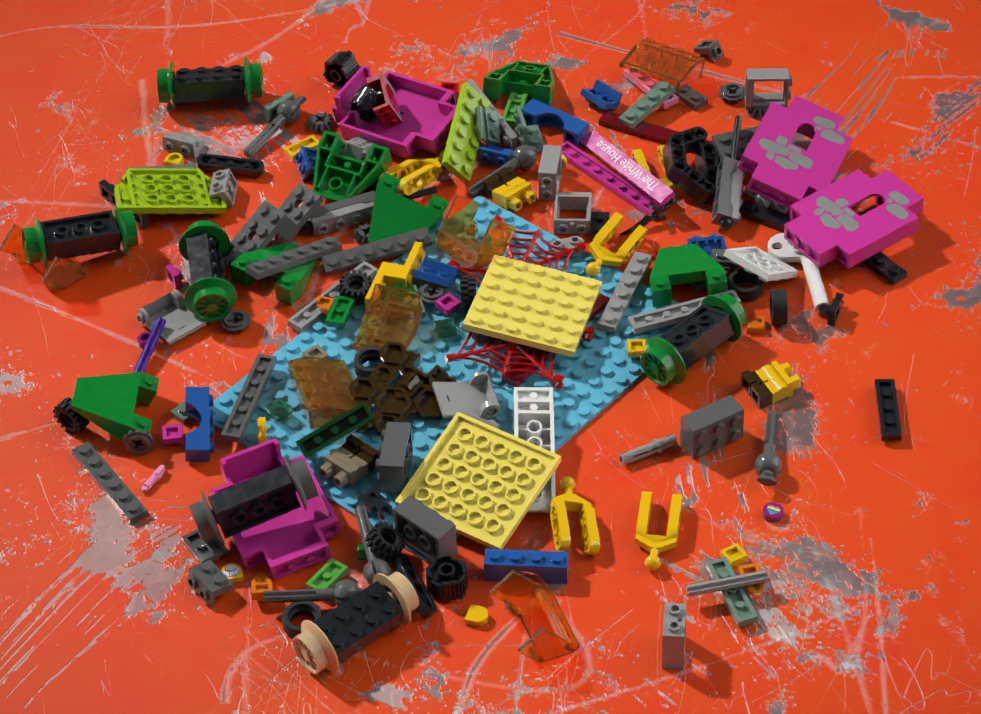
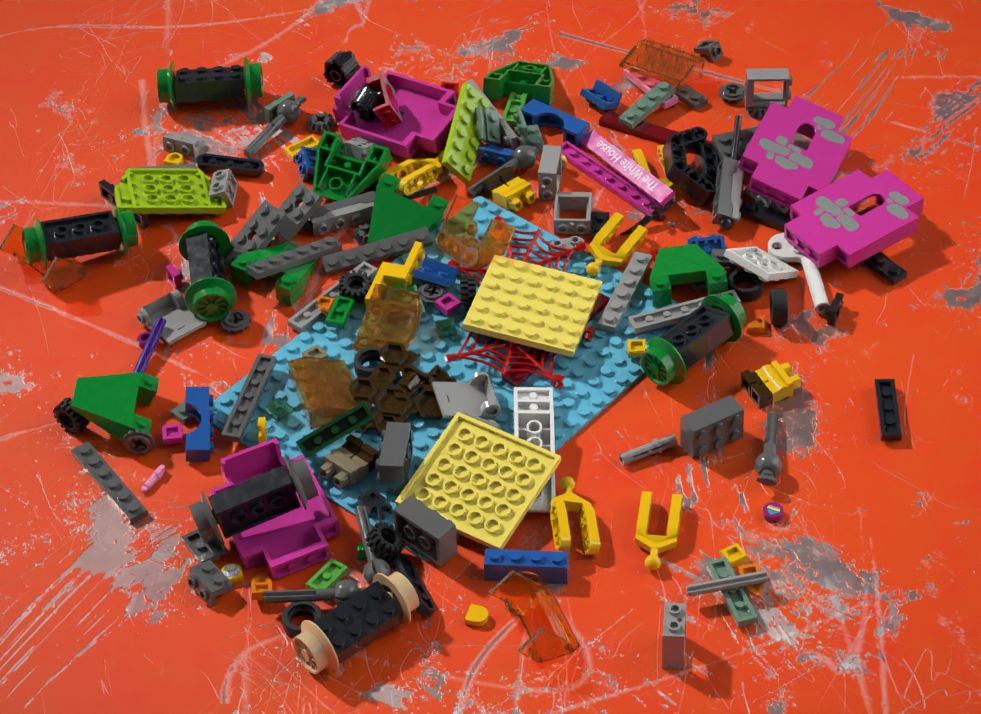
black brick [426,553,468,602] -> none

